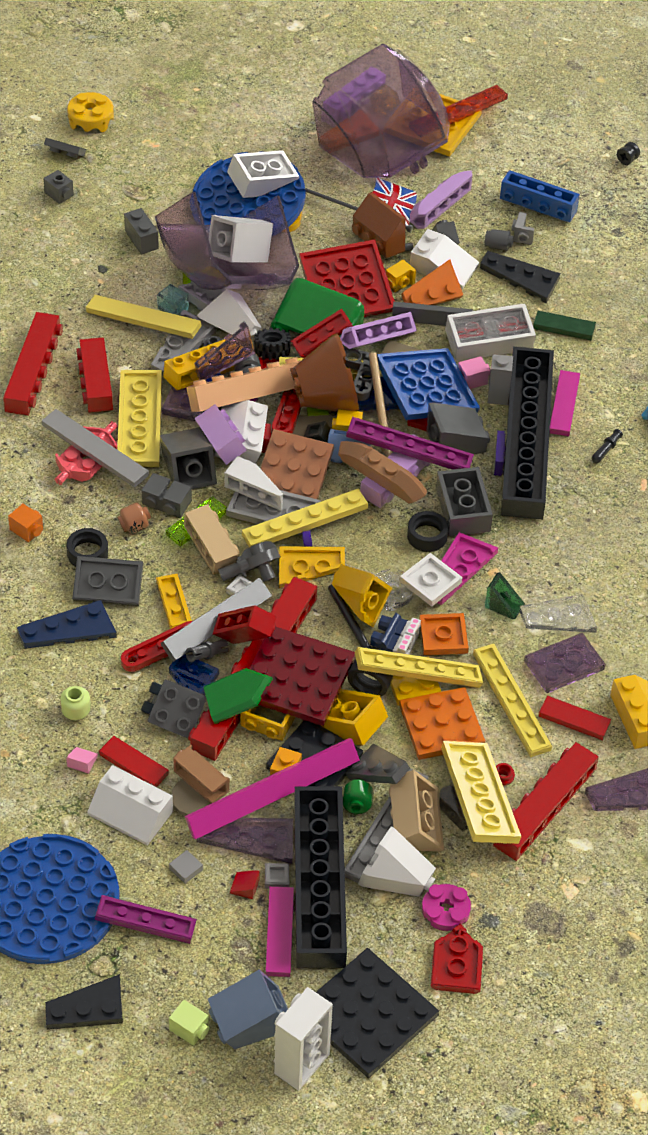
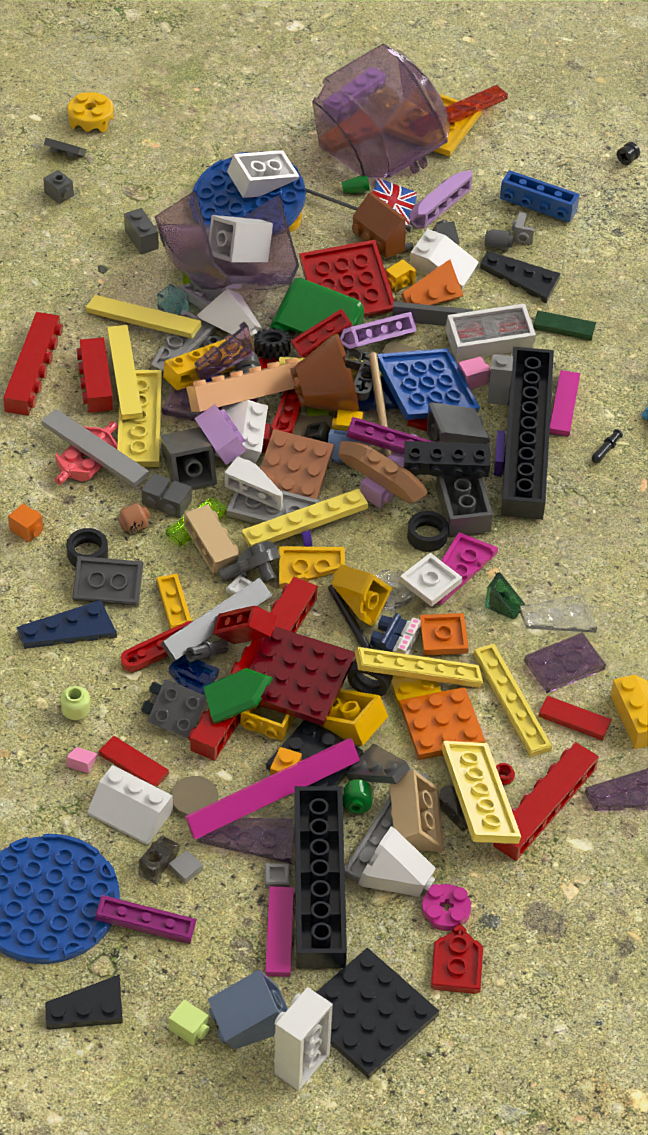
medium nougat window [173,745,230,804] -> none
red slope [230,870,260,899] -> none
none -> light yellow tile [107,325,143,420]
none -> clear smoke leg [138,835,180,885]
none -> green cone [342,174,370,193]
none -> black brick [403,441,491,478]

